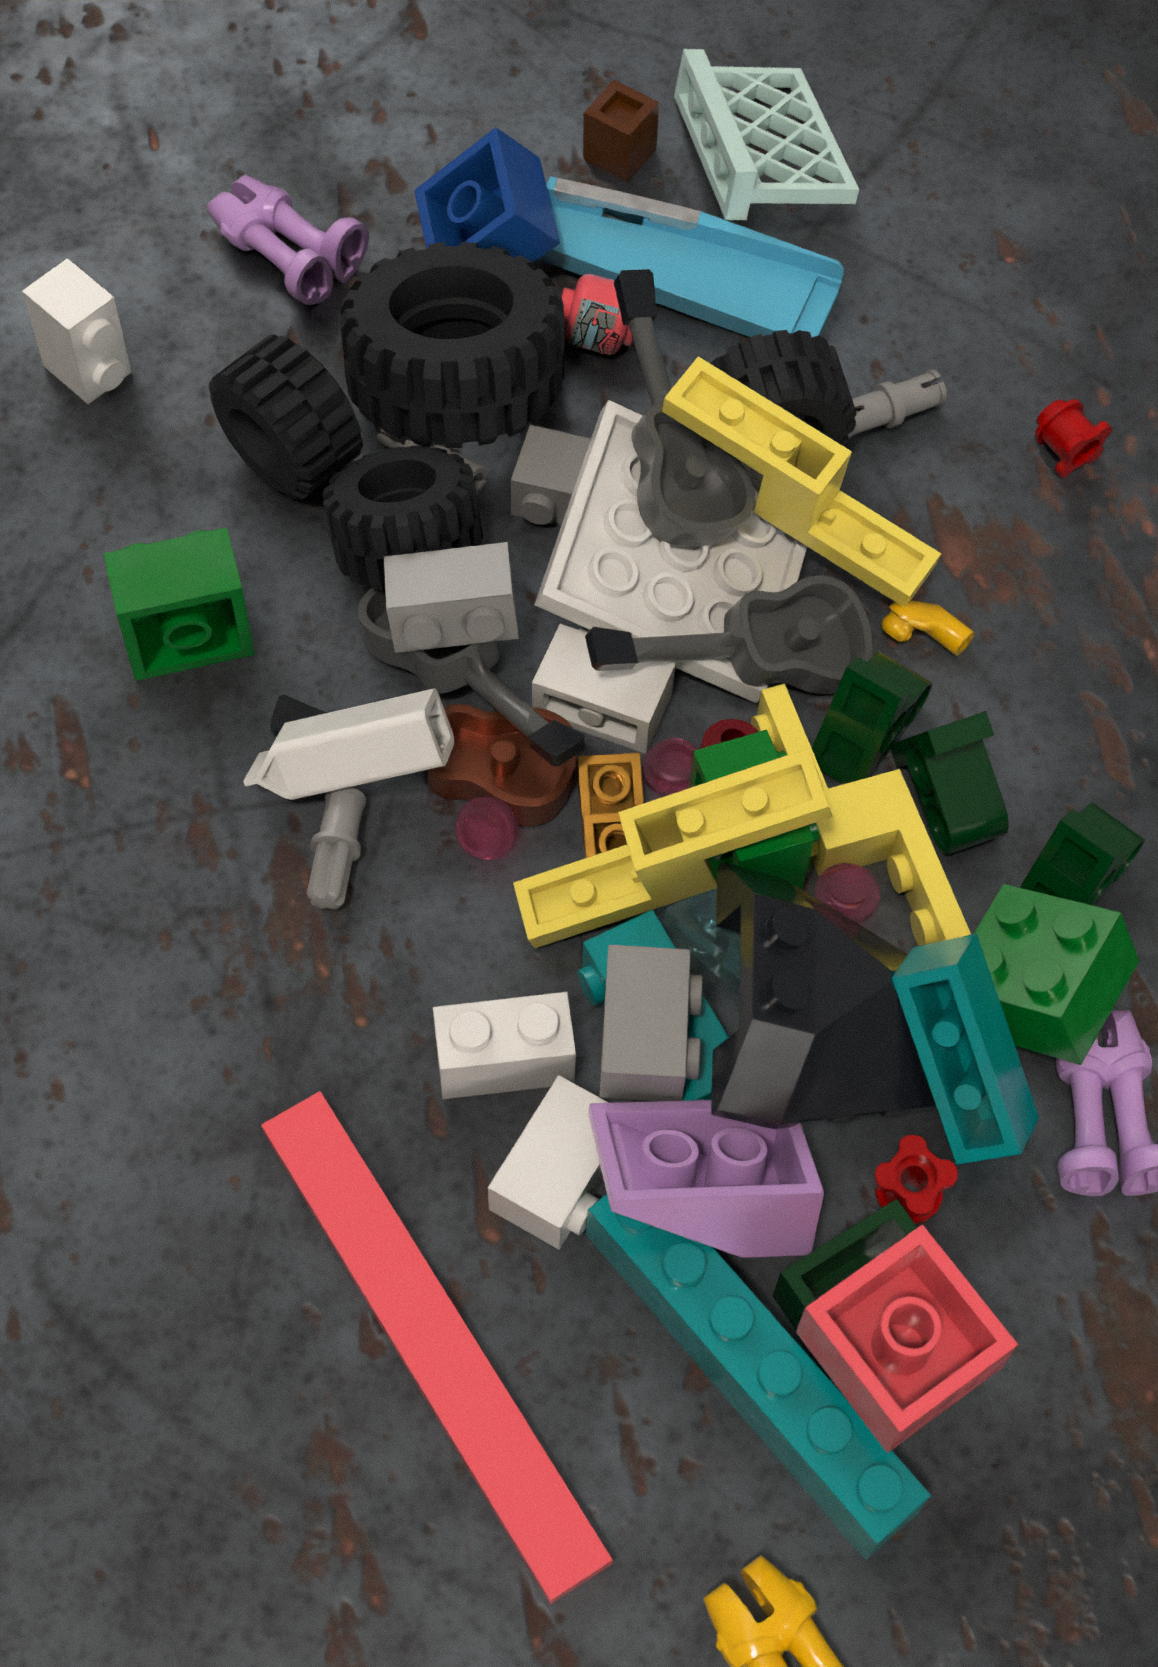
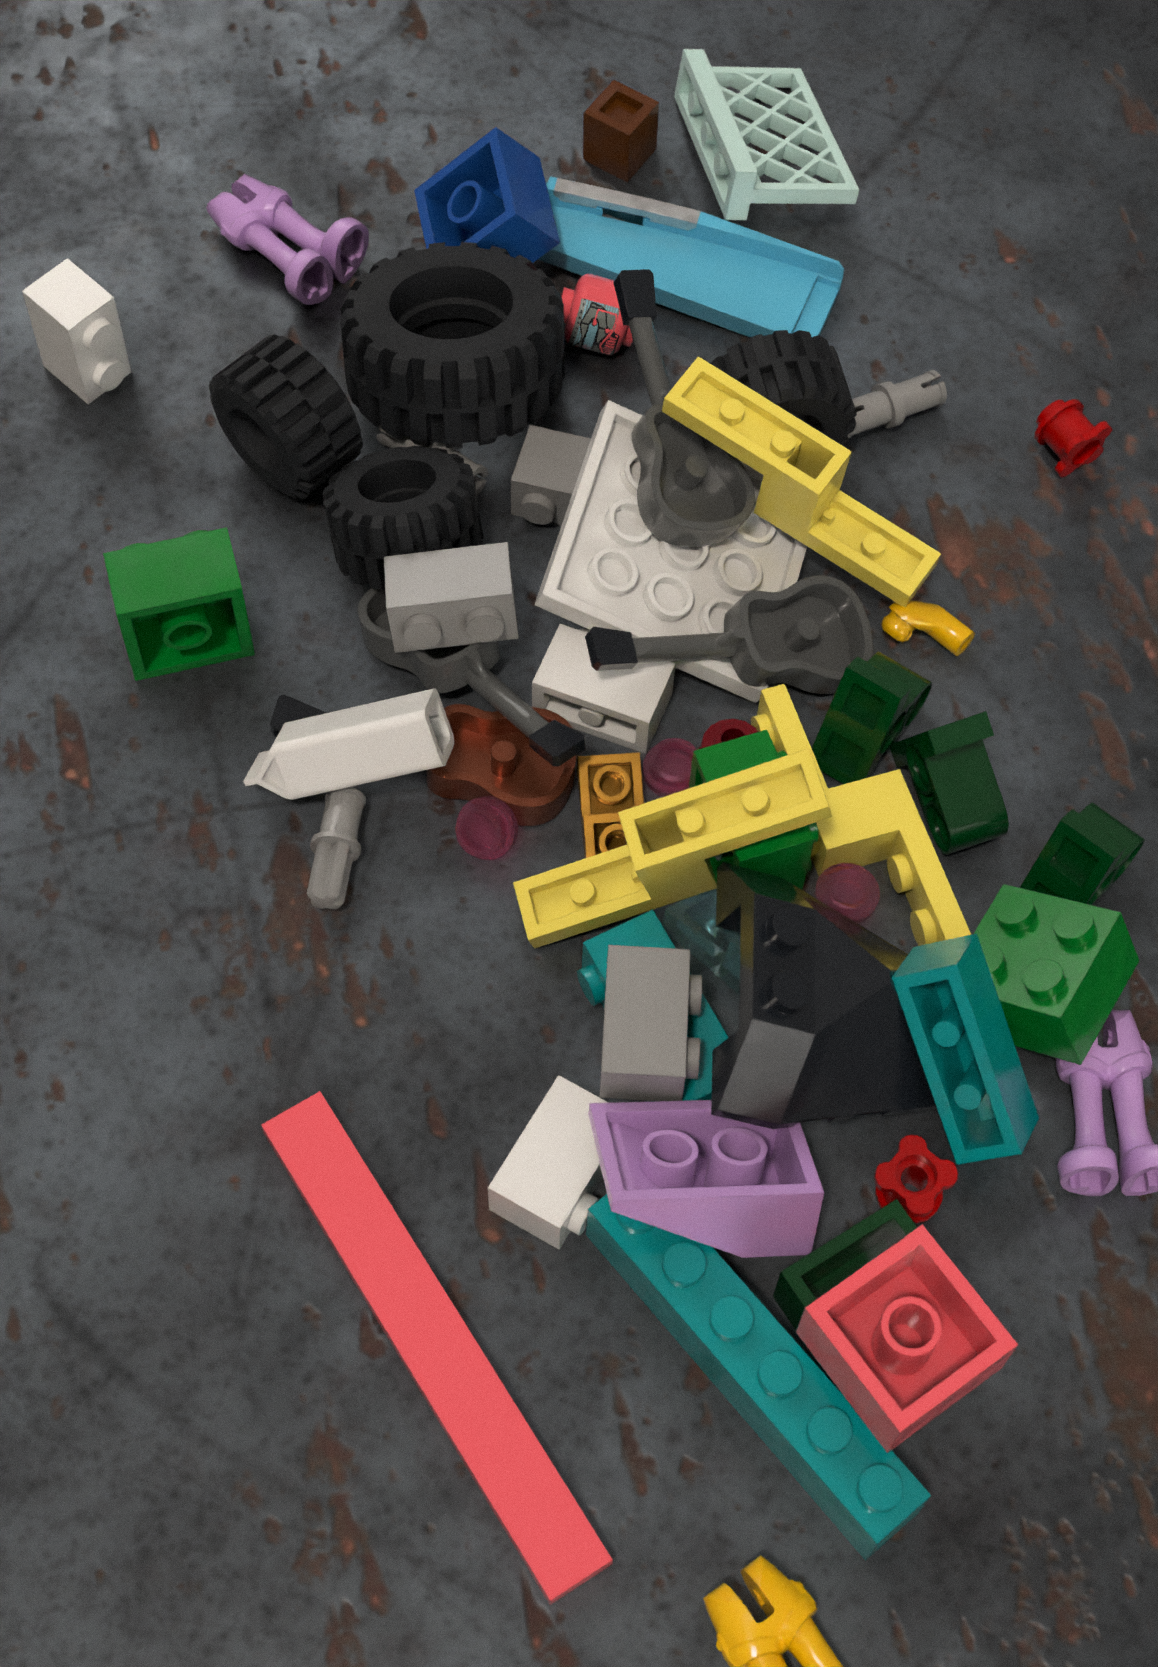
white brick [433,992,576,1100] -> none

